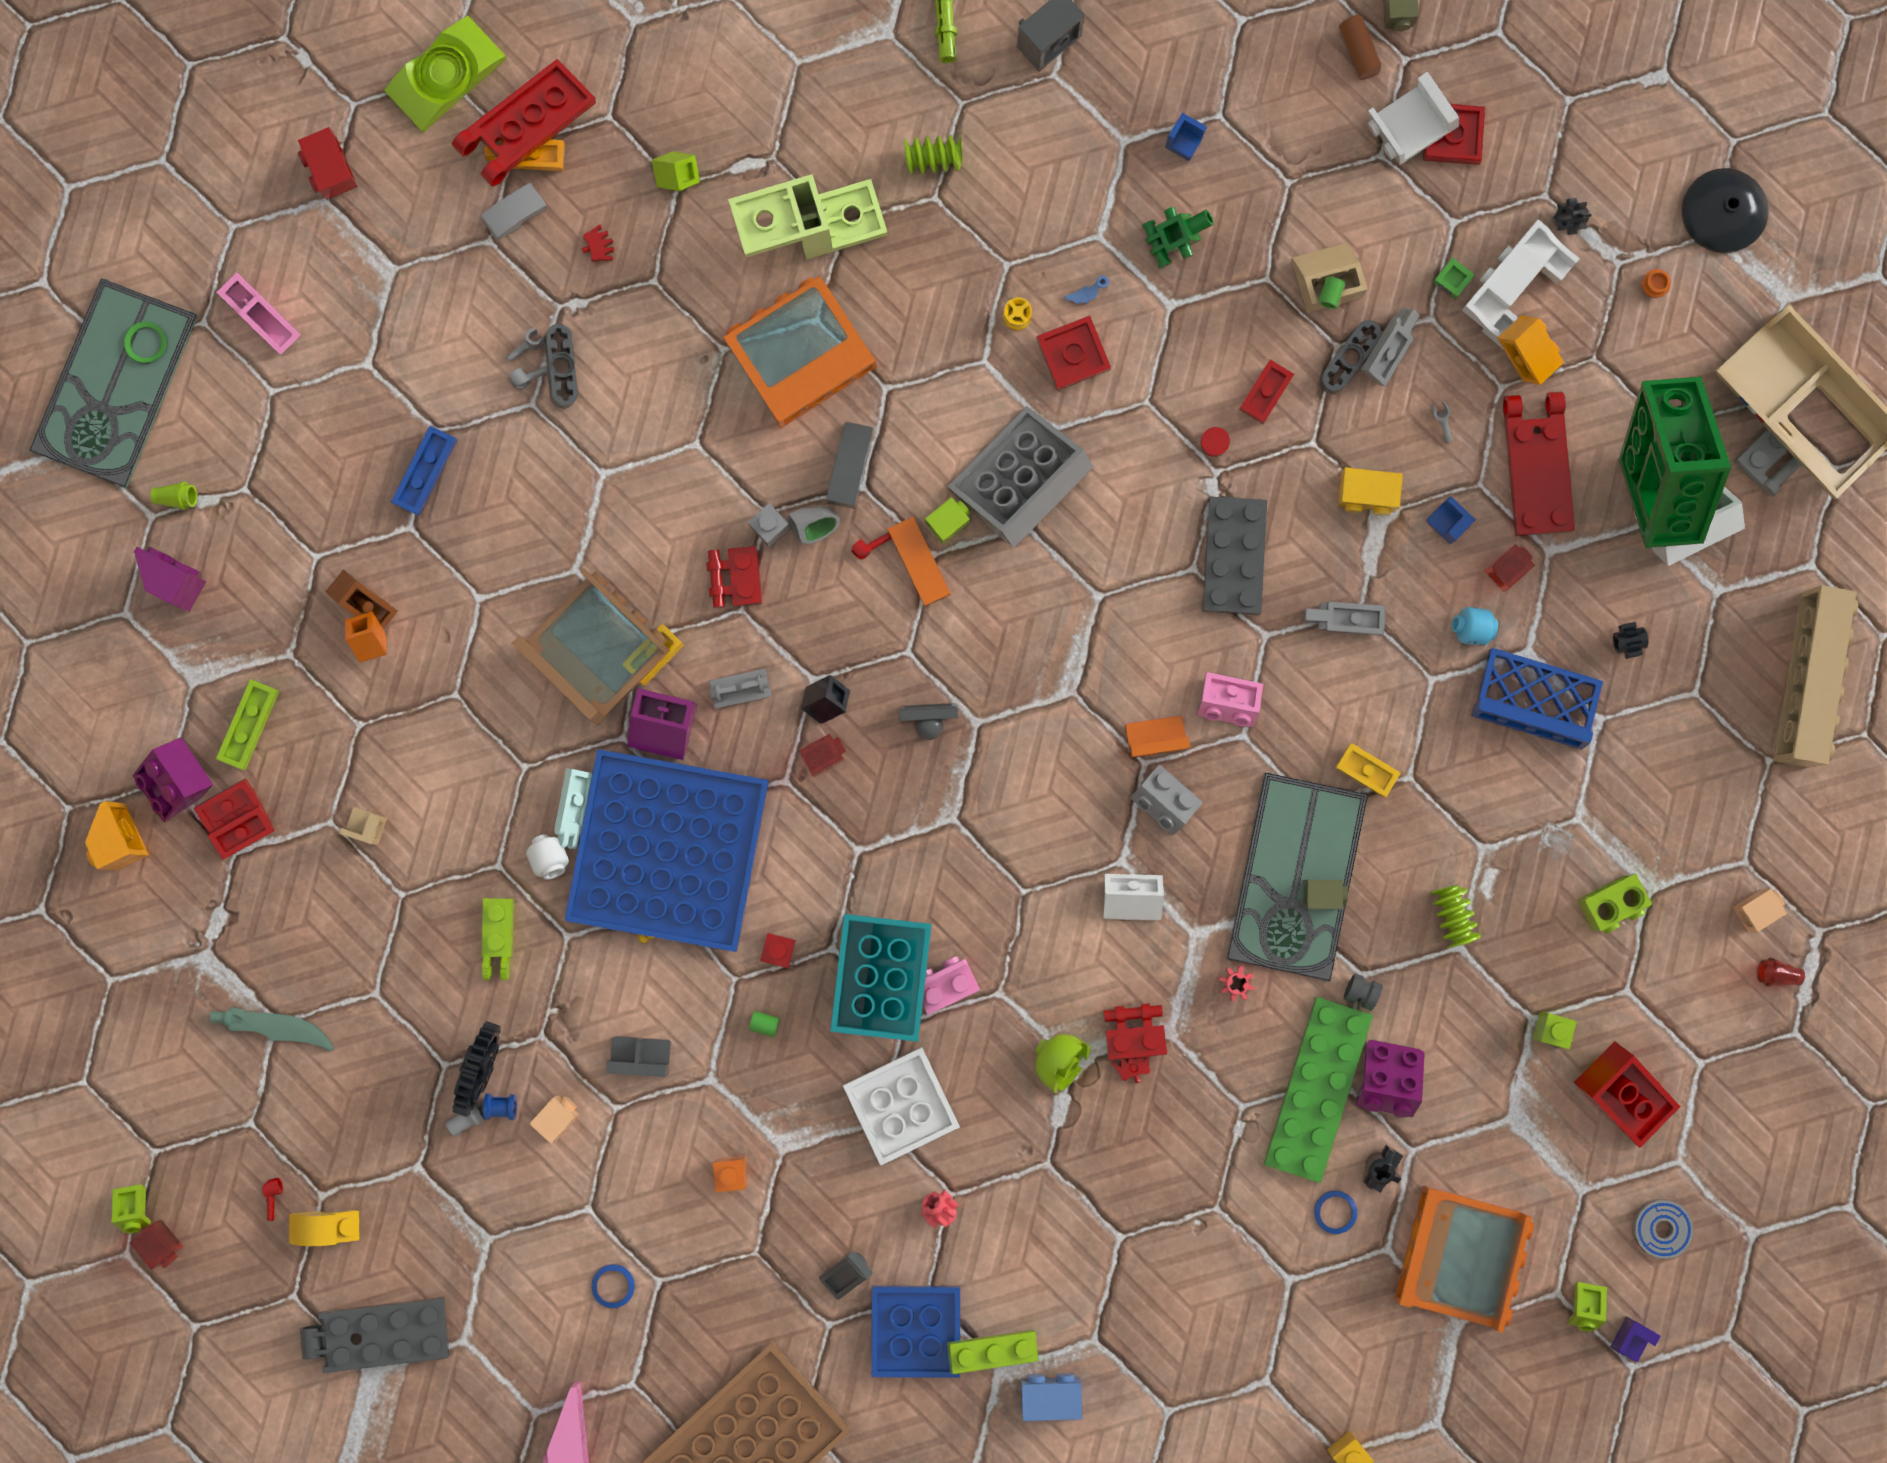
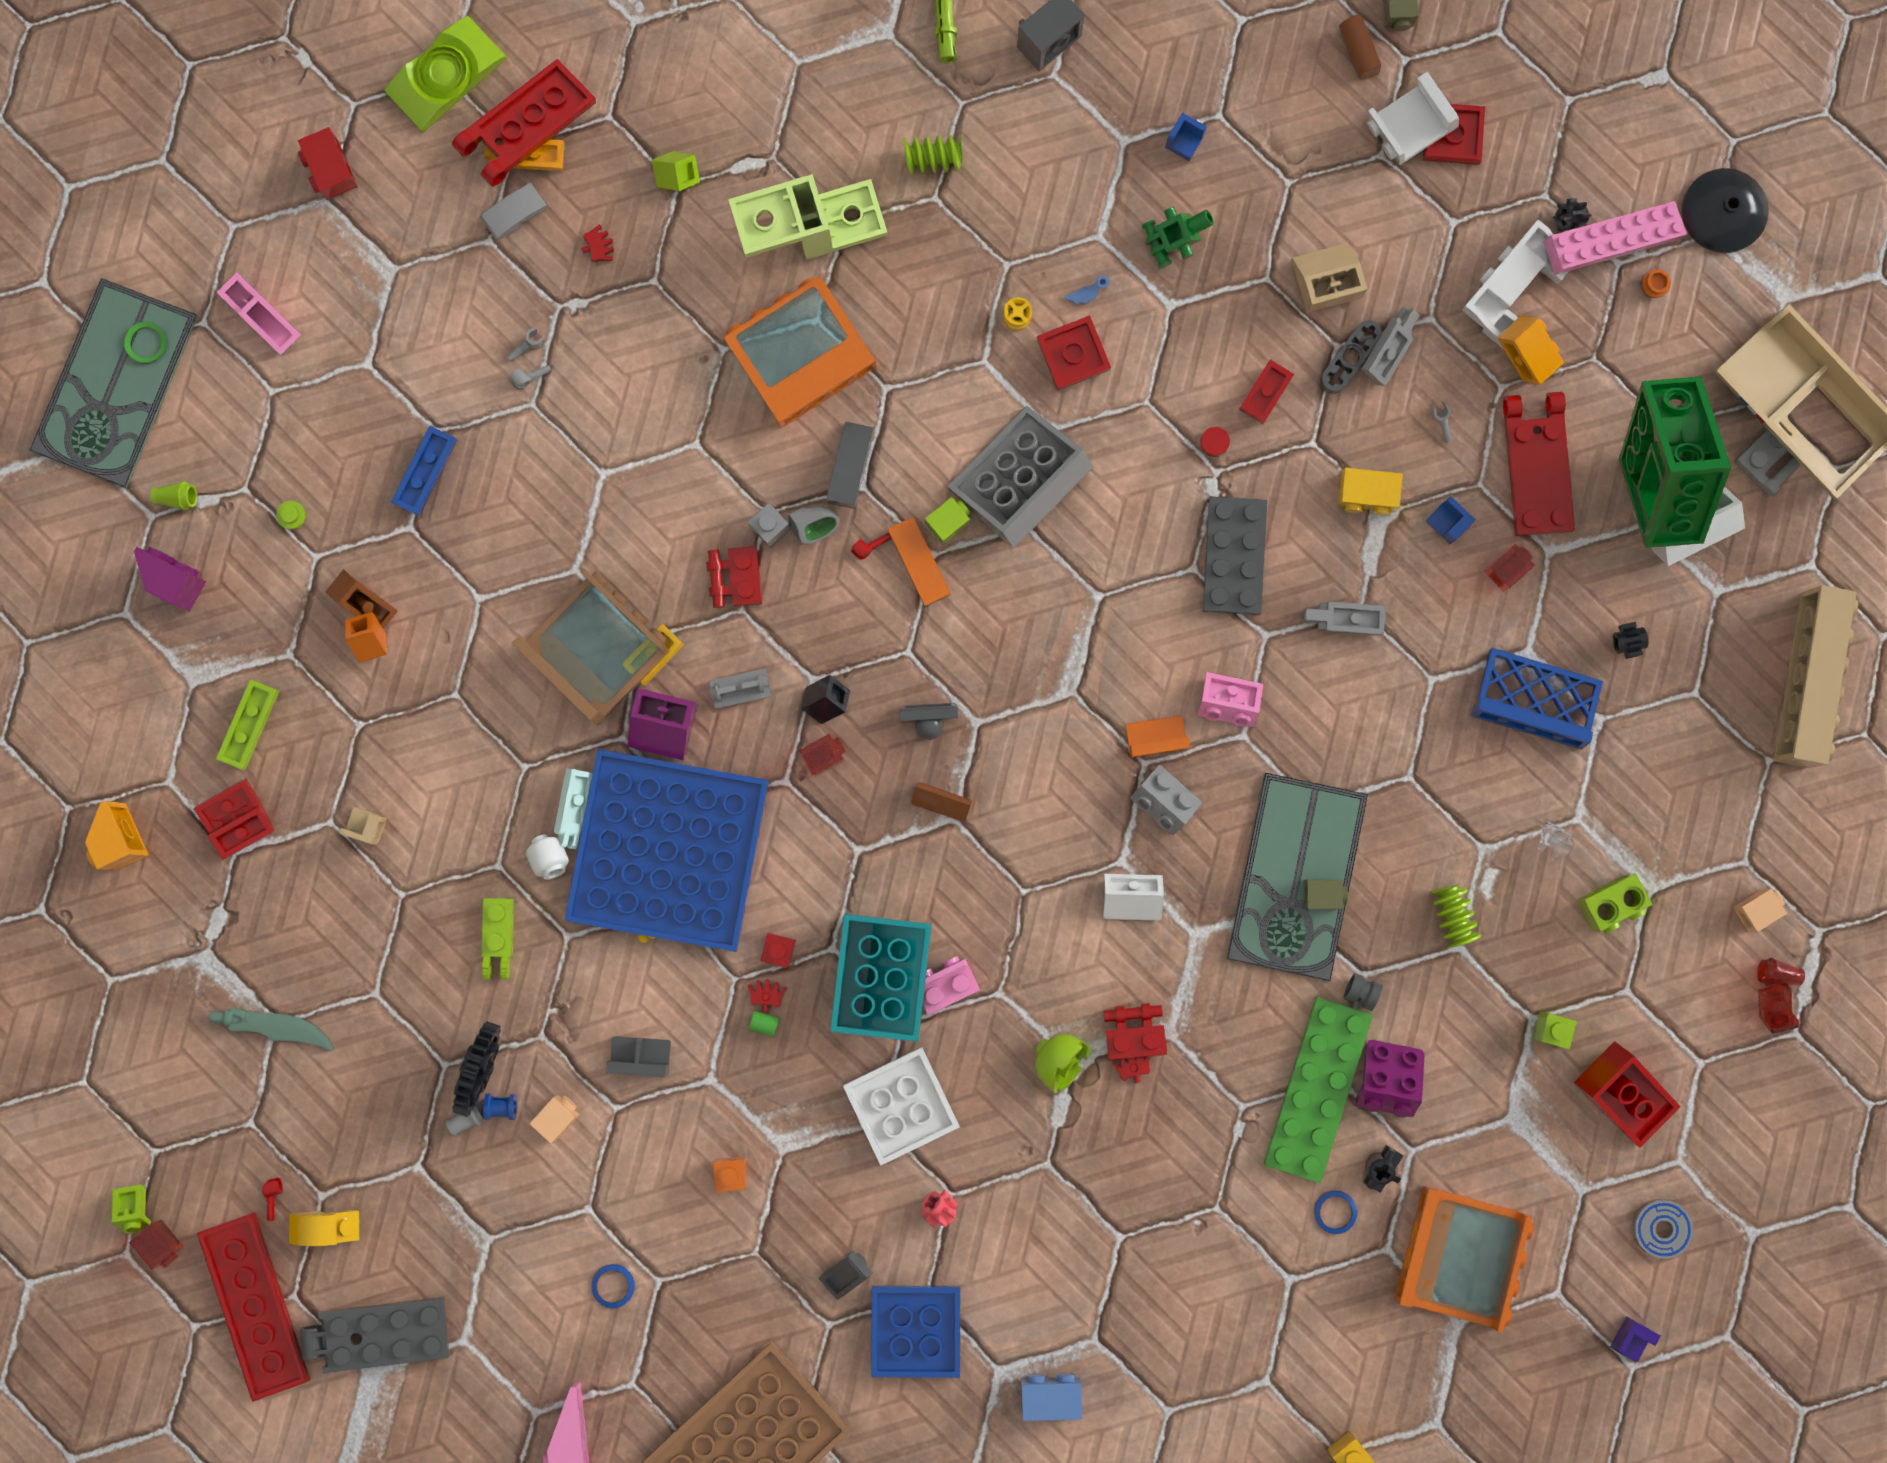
magenta slope [132,737,213,823] -> none
dark grey beam [544,324,578,409] -> none
lime plate [947,1330,1038,1374] -> none
coral gear [1218,965,1255,1002] -> none
bright green hinge [1318,277,1345,309] -> none
yellow plate [1335,743,1401,798] -> none
bright green plate [1433,257,1475,300] -> none
medium azure head [1452,607,1498,646] -> none
lime bracket [1569,1282,1607,1332] -> none
none -> red tile [197,1212,311,1402]
none -> lime plate [276,501,306,530]
none -> red piece [748,979,787,1012]
none -> dark orange slope [911,782,972,822]
none -> bright pink piece [1543,201,1687,275]
none -> clear red bracket [1758,983,1799,1034]

